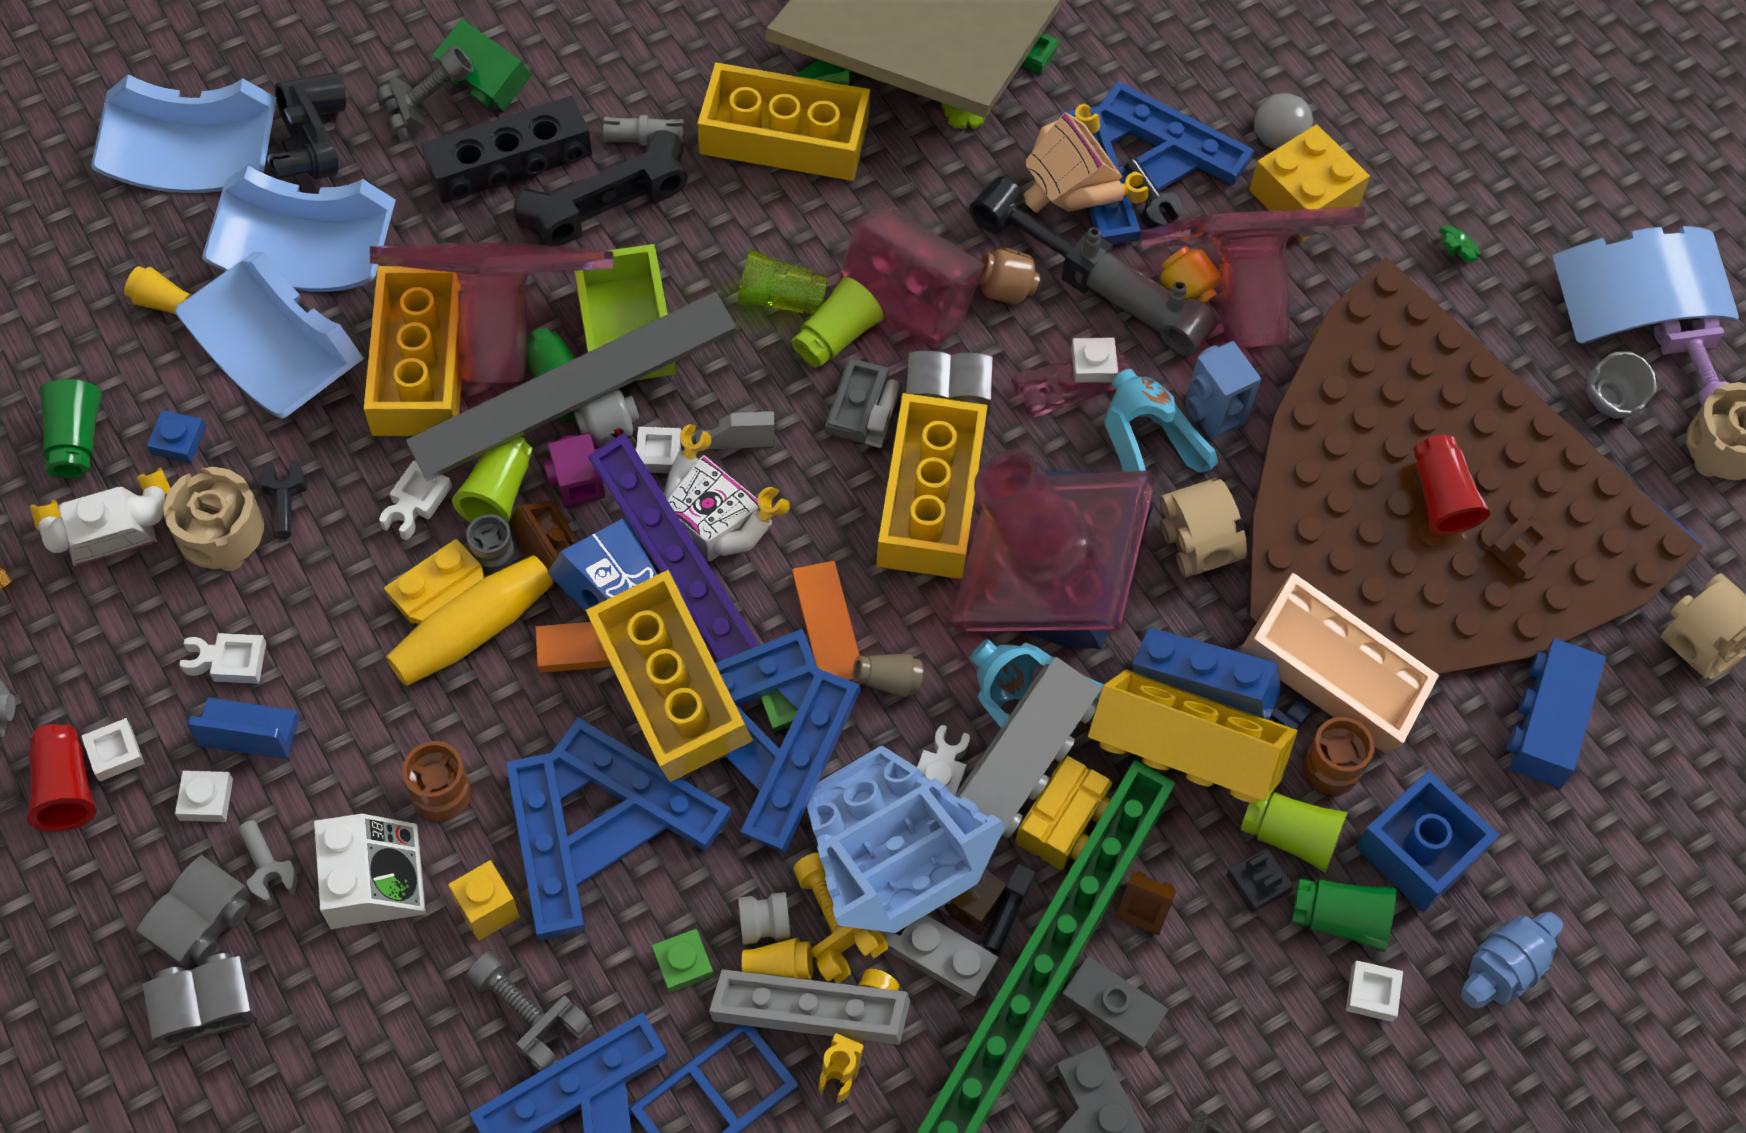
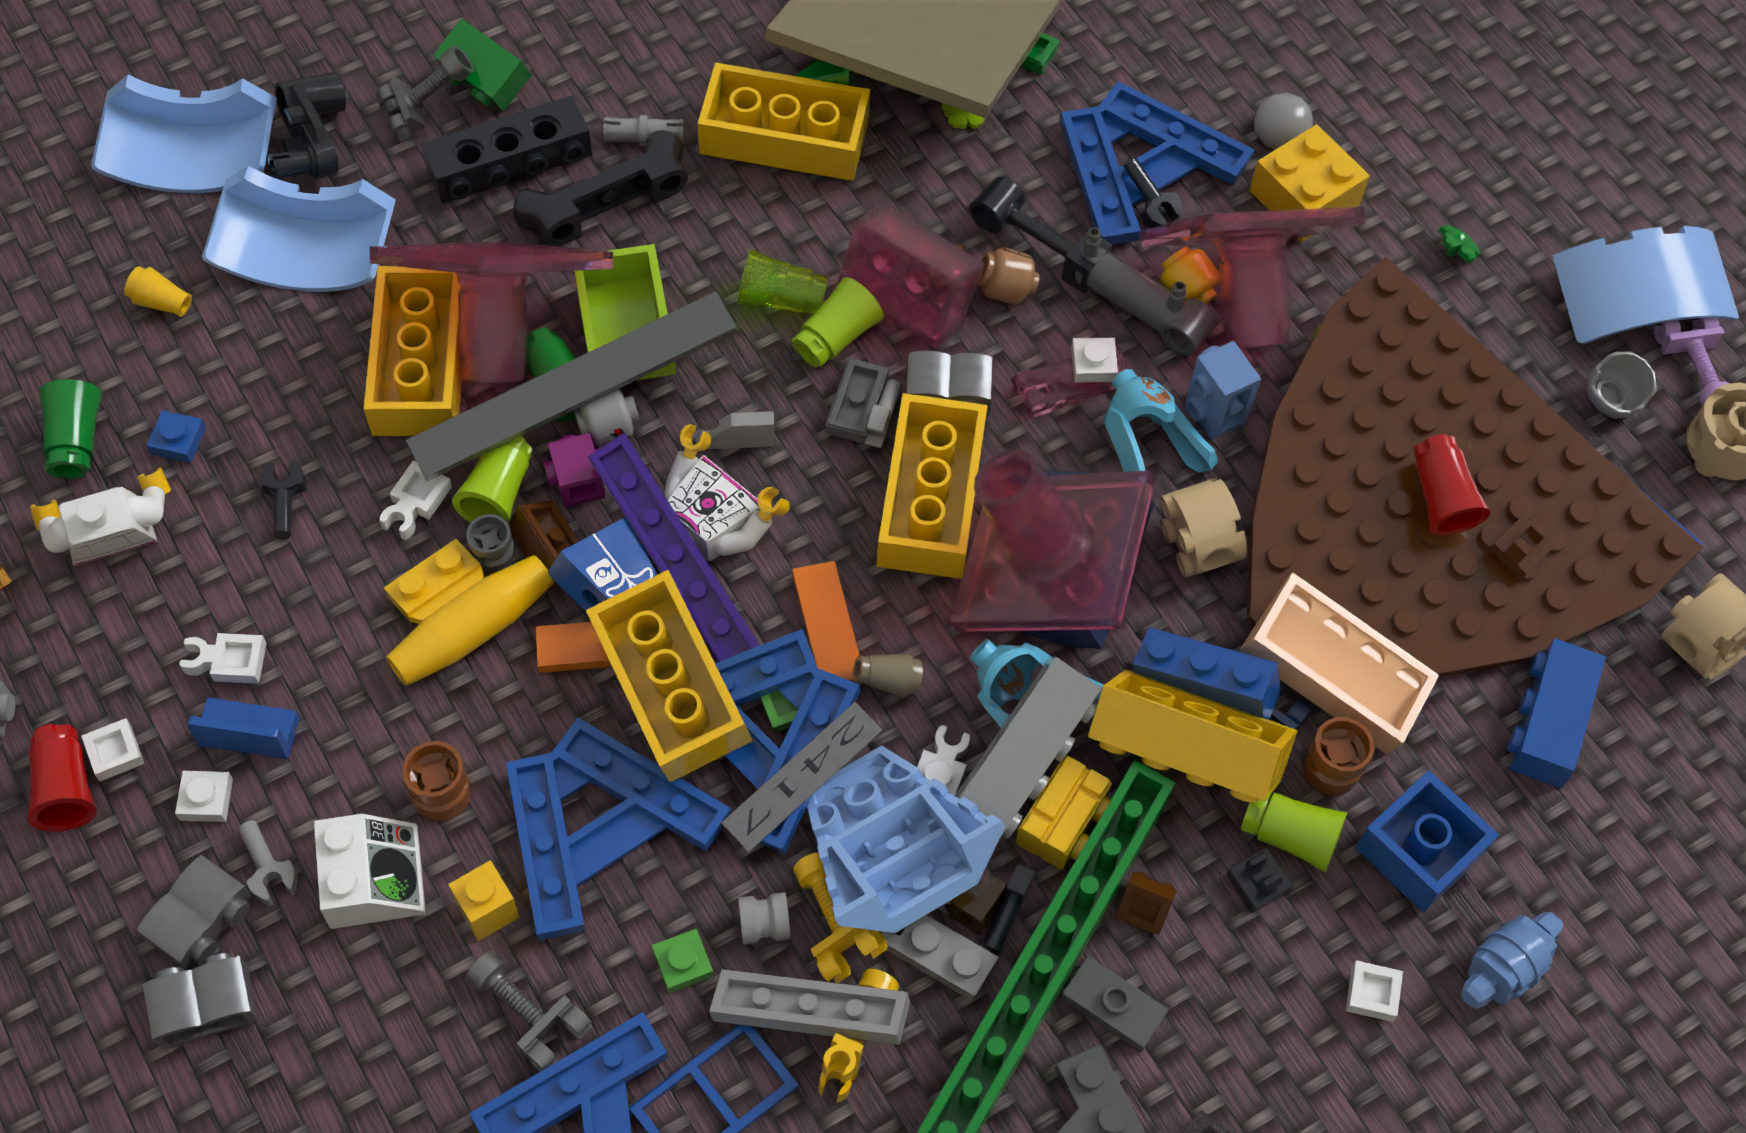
tan brick [163,467,264,571] -> none
light blue panel [175,252,364,419] -> none
white plate [636,427,681,473] -> none
yellow cone [742,937,813,980] -> none
light nougat torso [1023,104,1149,213] -> none
green plant [1291,878,1396,953] -> none
none -> flat silver sticker [721,702,882,852]

